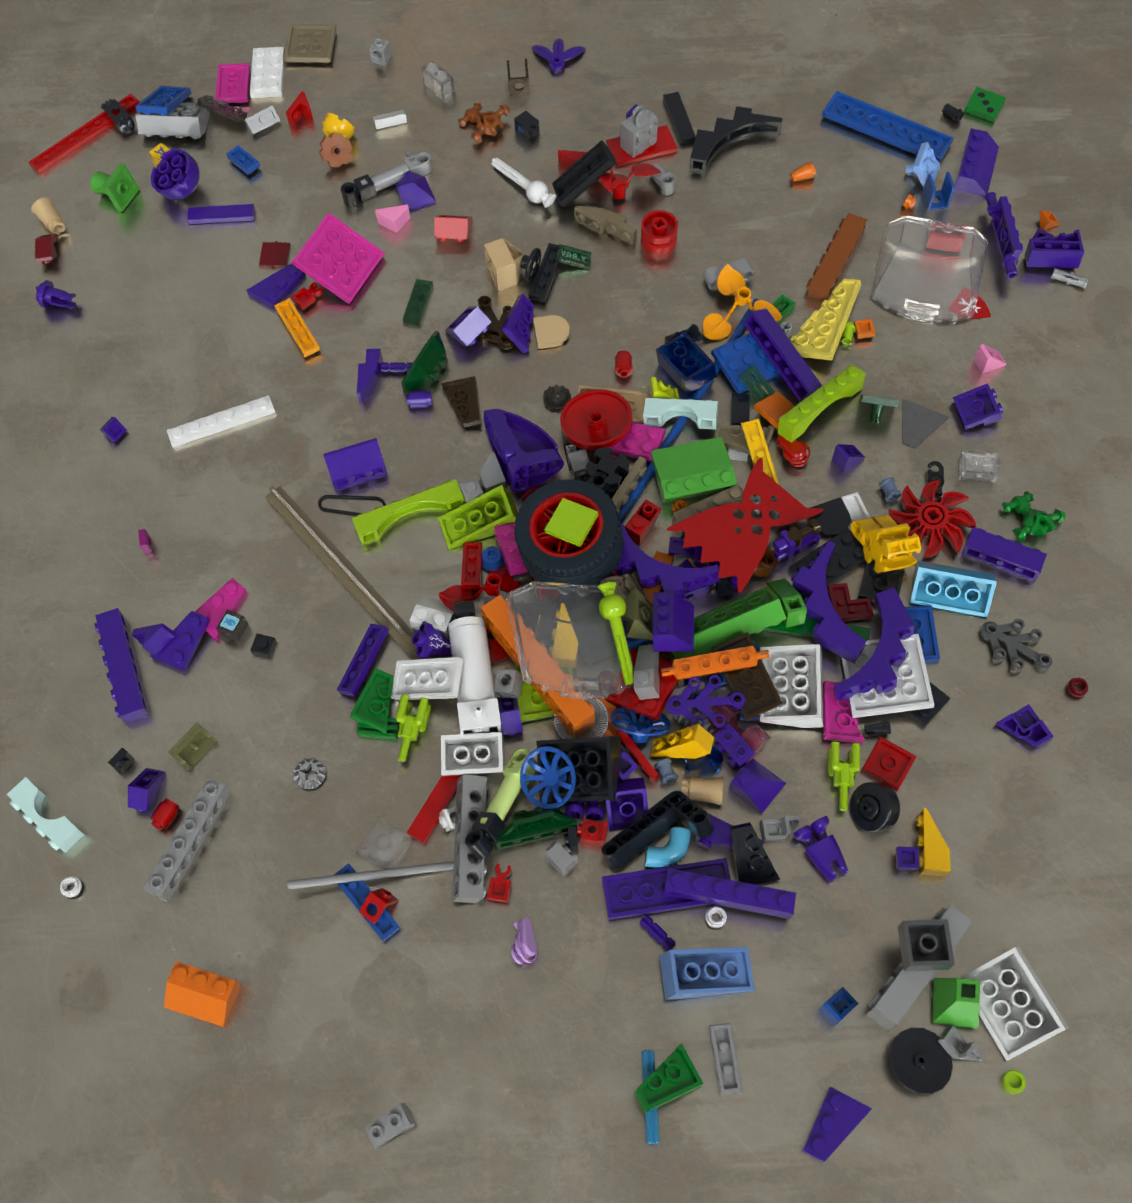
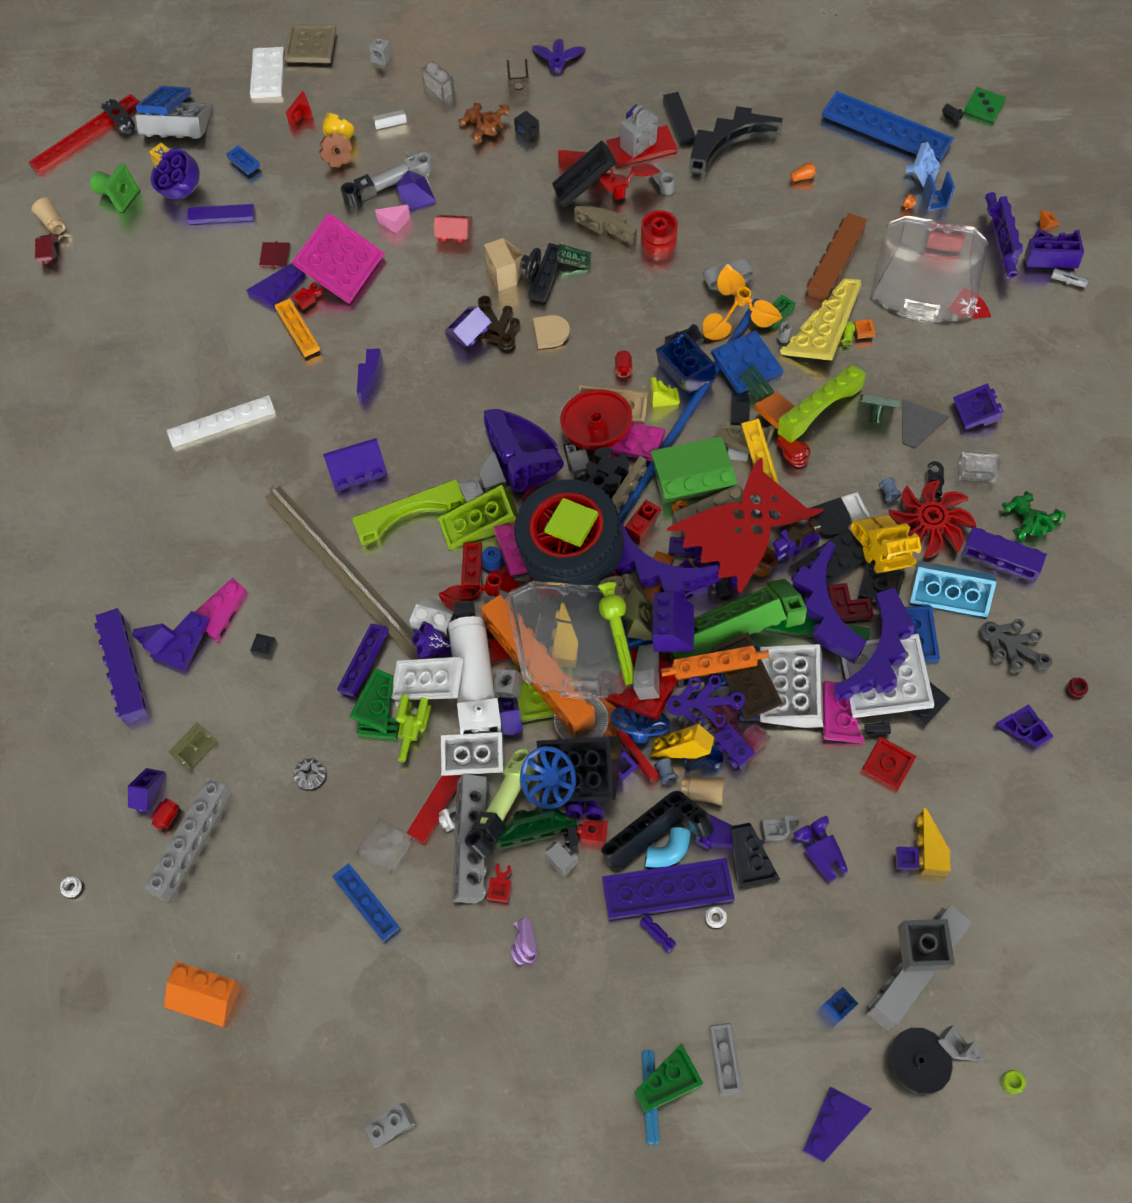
light aqua arch [7,777,84,853] -> none
dark purple piece [36,280,76,310] -> none
dark purple tile [100,417,127,442] -> none
black plate [108,747,134,774] -> none
magenta tile [138,529,152,555] -> none
clear smoke plate [197,95,247,122] -> none
dark pink plate [215,63,250,104] -> none
clear smoke brick [216,609,248,643] -> none
light grey plate [244,105,280,135] -> none
light grey piece [287,861,454,889] -> none
black piece [318,495,386,515] -> none
red bracket [359,888,398,924] -> none
dark purple axle [380,362,412,372] -> none
dark green wedge [401,331,448,394] -> none
clear green tile [403,279,433,326] -> none
dark purple brick [406,390,432,409] -> none
dark brown wing [441,376,481,428] -> none
white piece [491,158,557,208] -> none
dark purple wing [501,294,534,353] -> none
clear smoke gear [543,384,571,410] -> none
dark purple slope [605,777,648,830] -> none
light aqua arch [643,398,718,430] -> none
medium blue slope [659,947,755,1000] -> none
dark purple brick [663,868,796,919] -> none
dark purple slope [729,758,786,814] -> none
dark purple brick [744,308,822,402] -> none
lime plant [828,742,860,811] -> none
dark purple slope [831,444,865,473] -> none
black wheel [850,782,900,833] -> none
bright green slope [932,978,980,1029] -> none
dark purple slope [954,128,999,197] -> none
white slope [961,947,1069,1061] -> none
bright pink slope [974,343,1007,374] -> none

